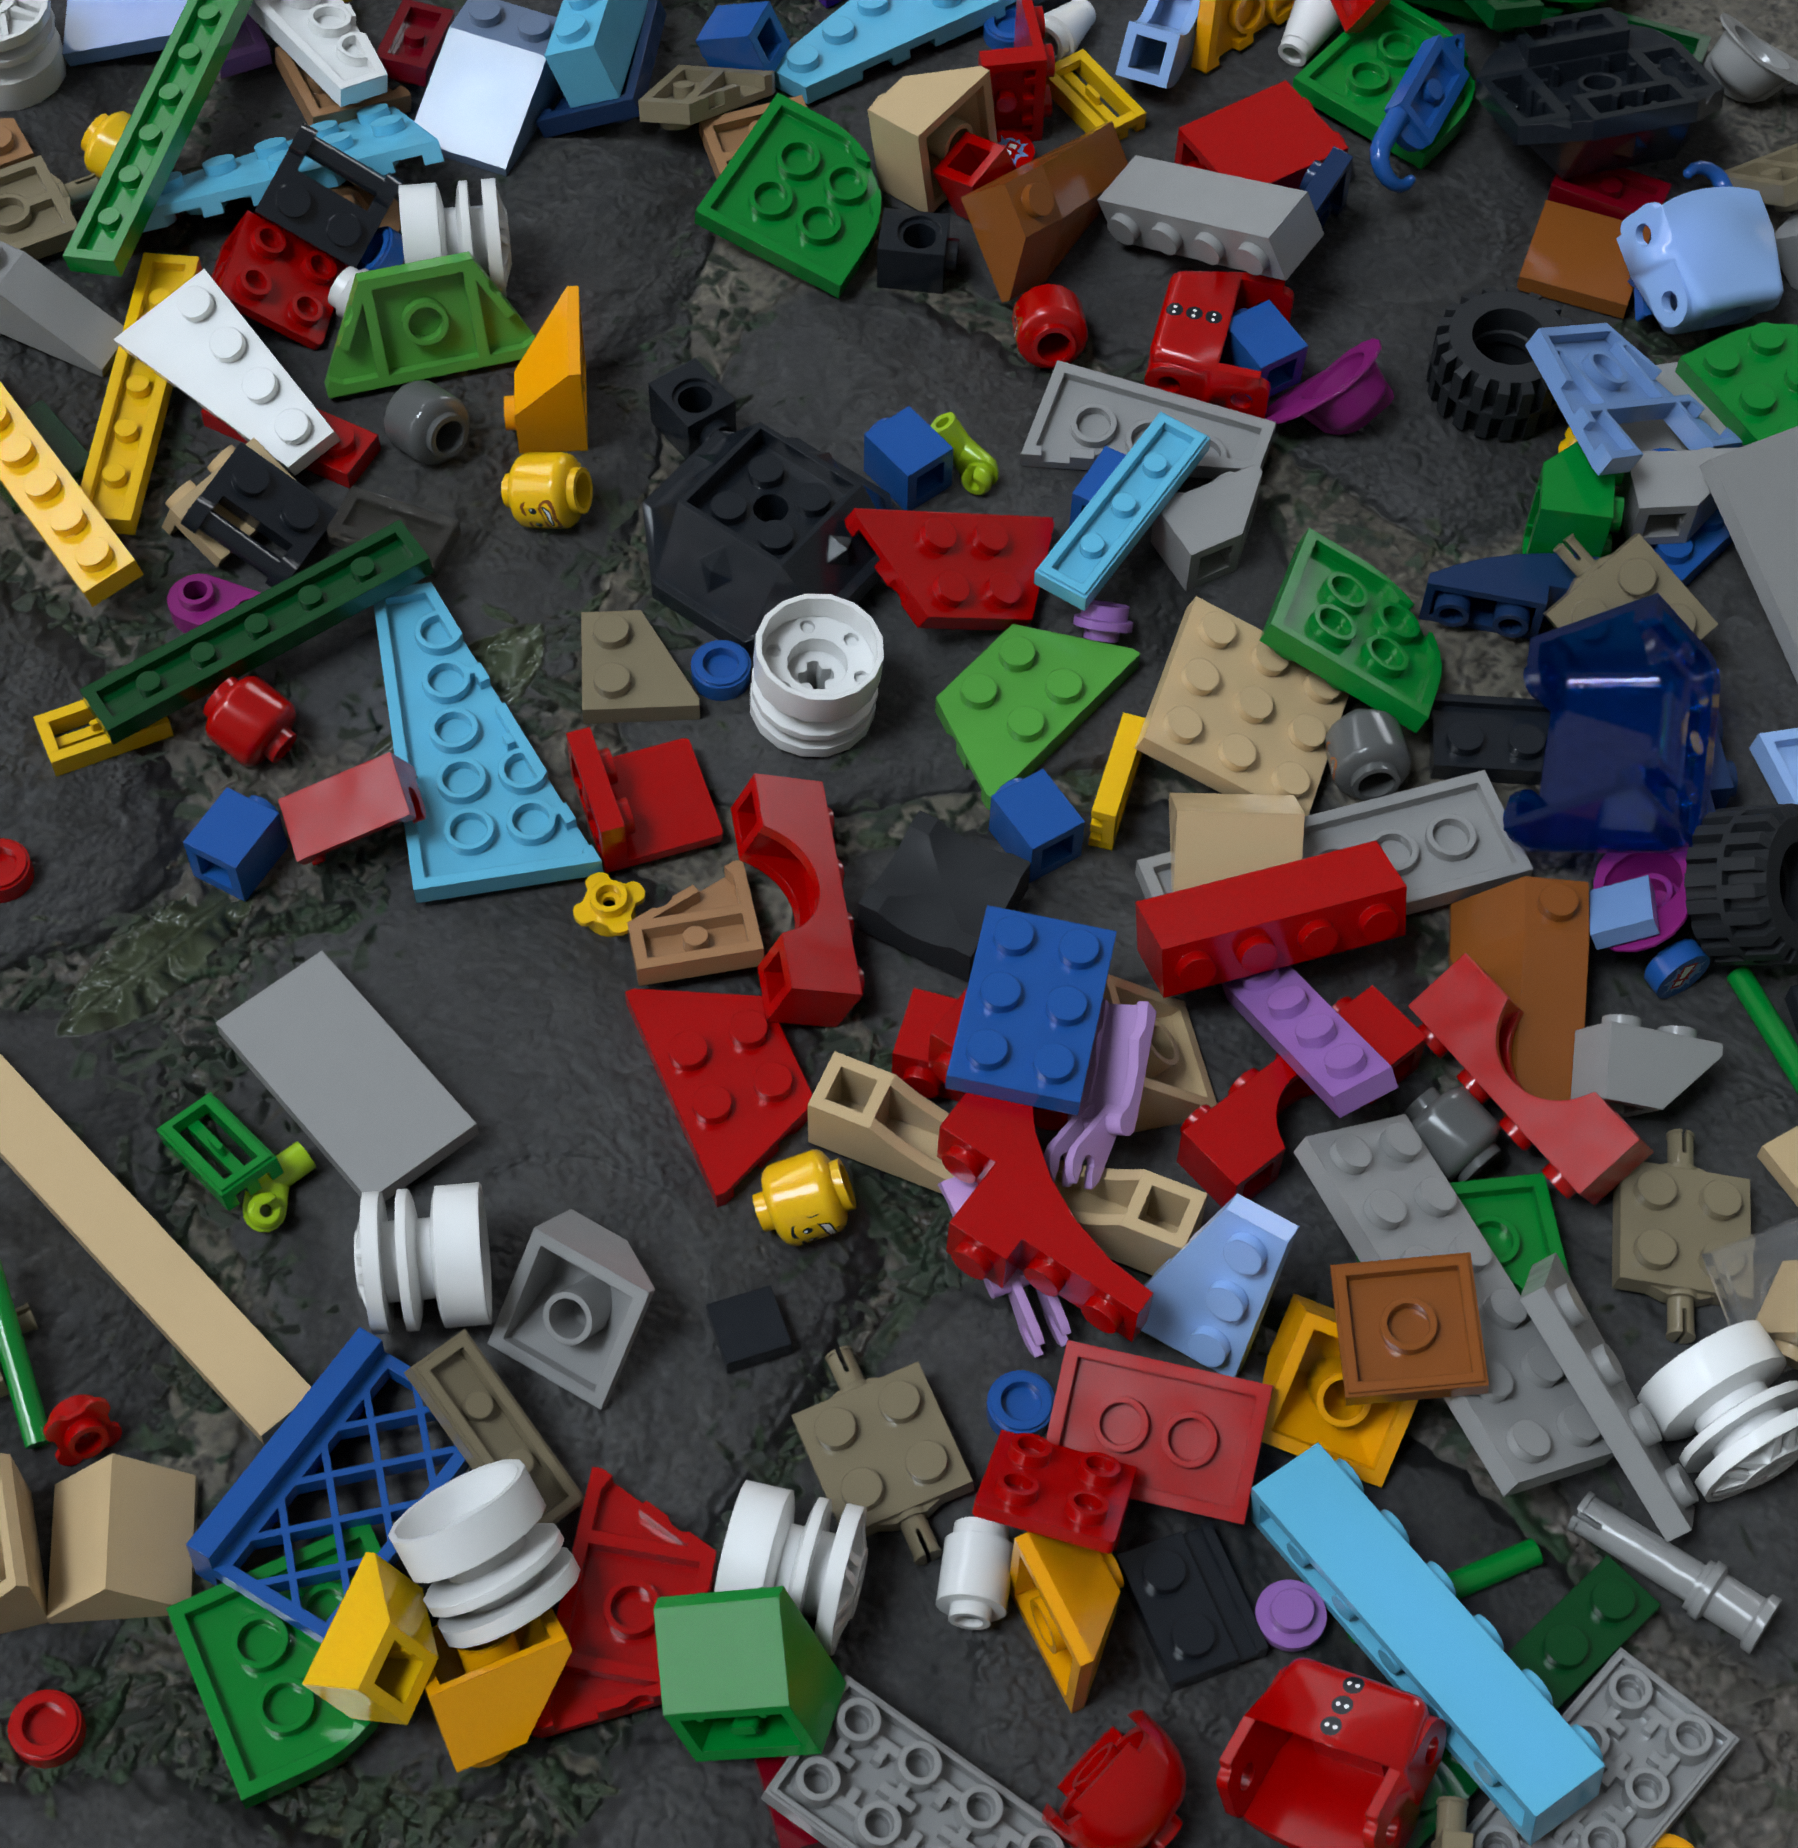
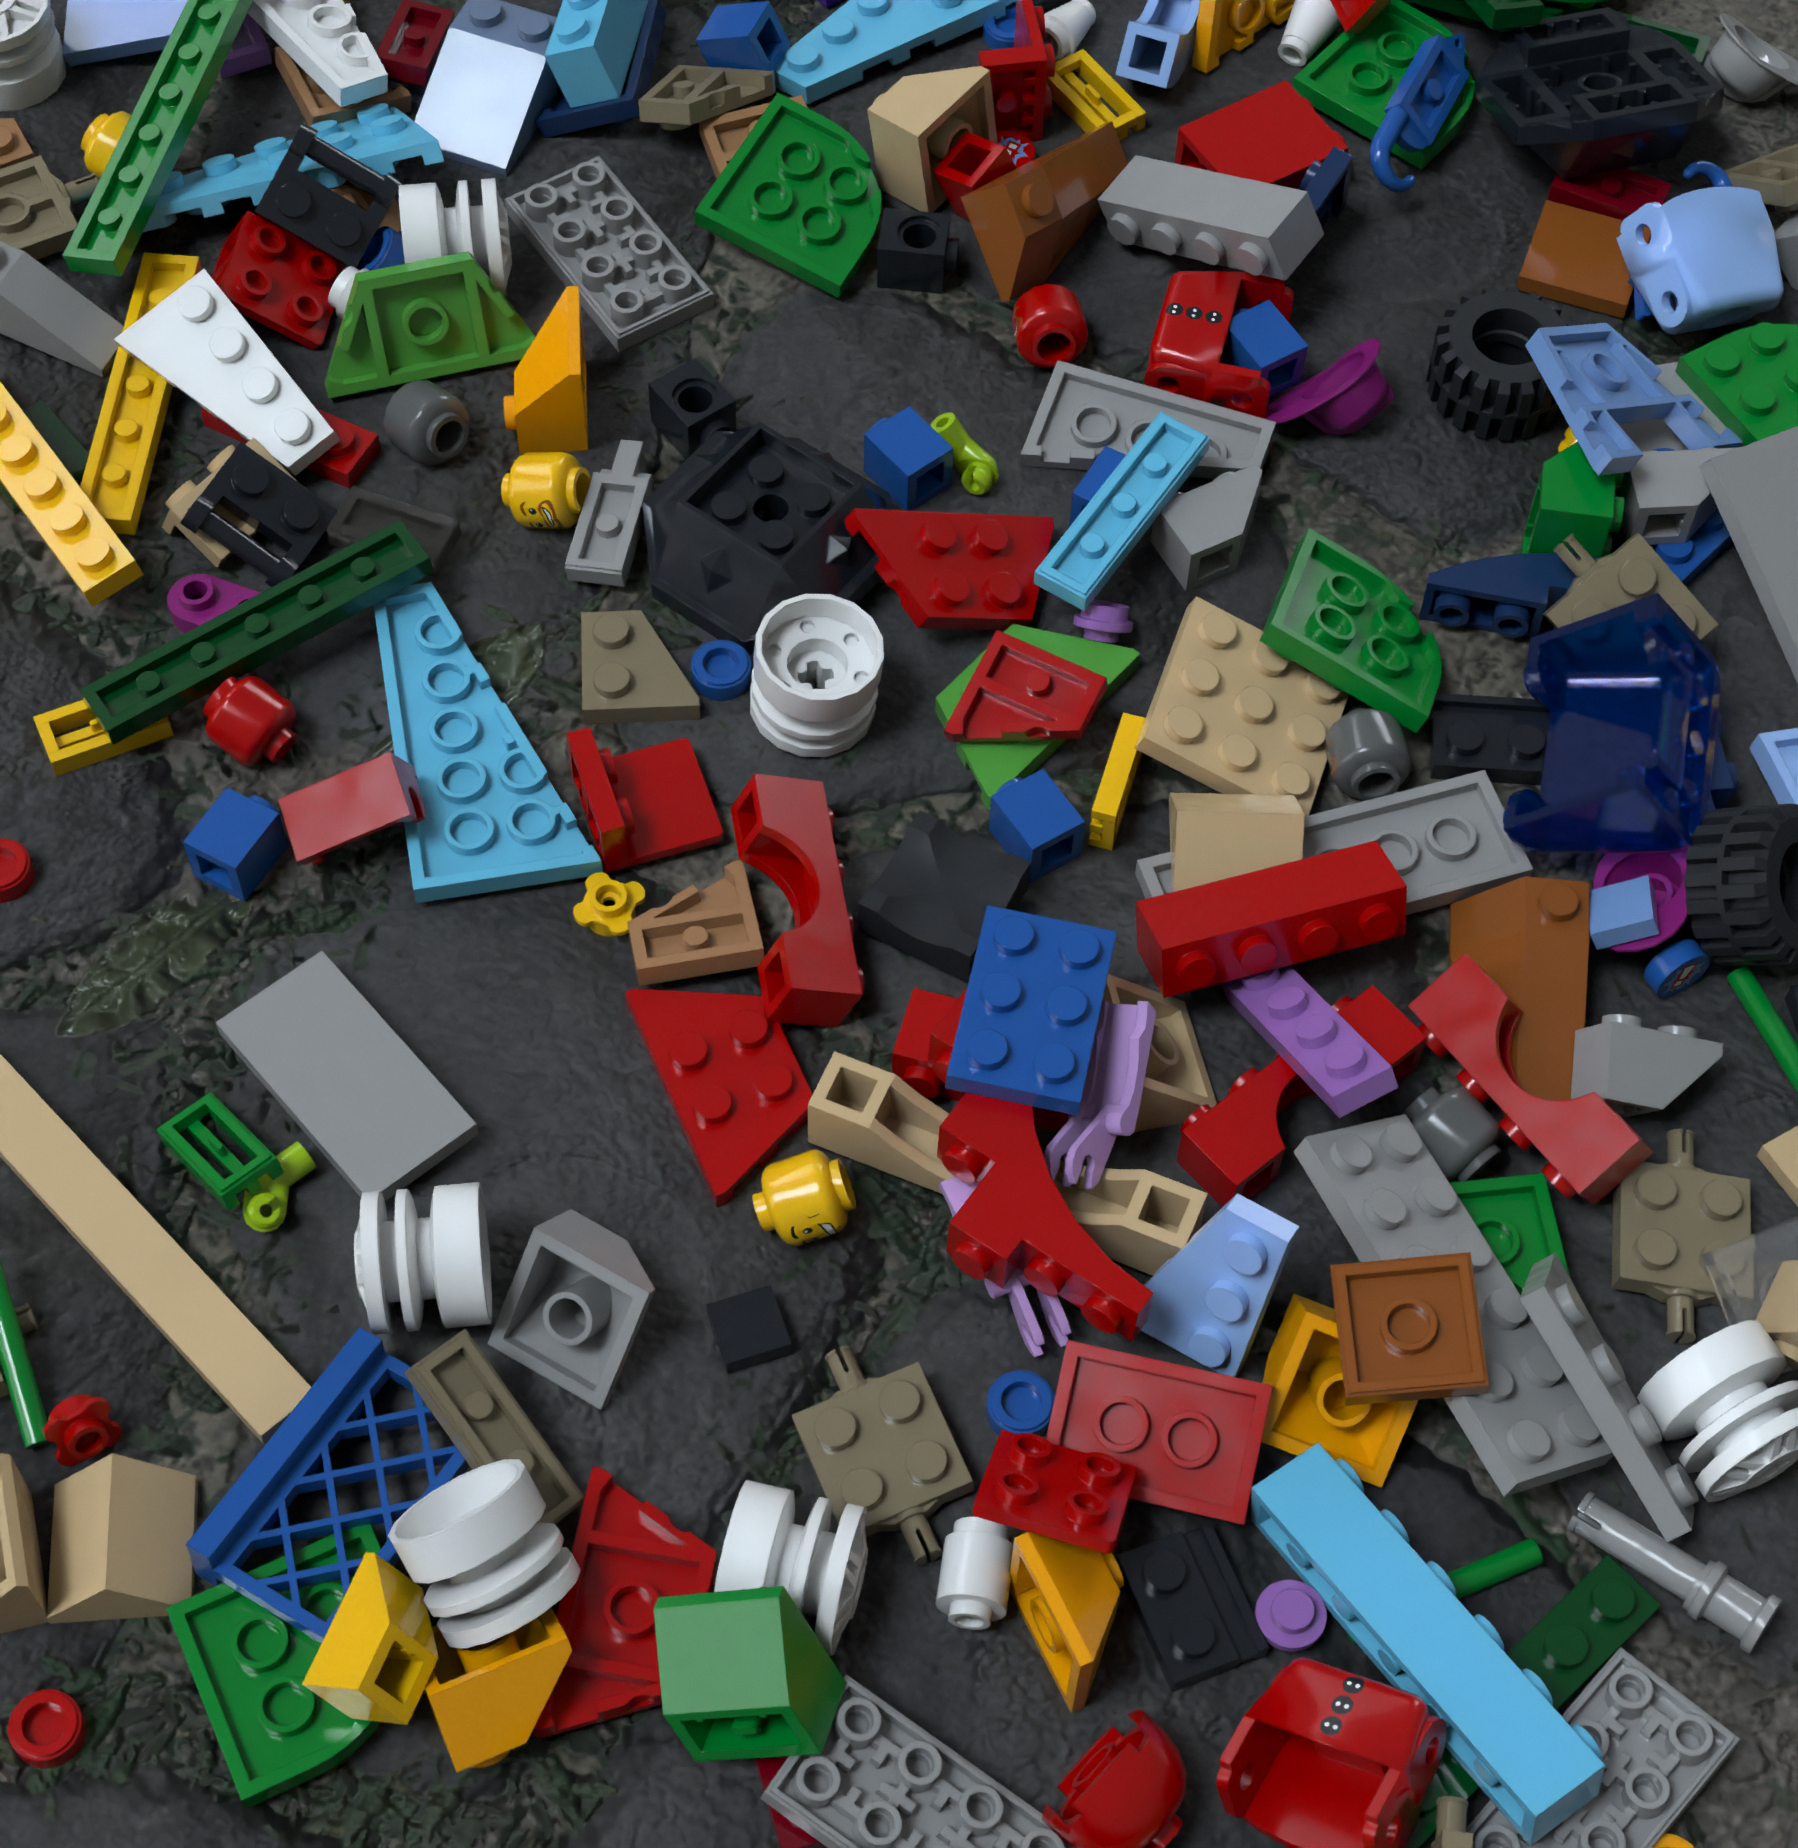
none -> light grey tile [505,156,714,352]
none -> light grey hinge [565,439,654,587]
none -> red wing [943,630,1108,742]

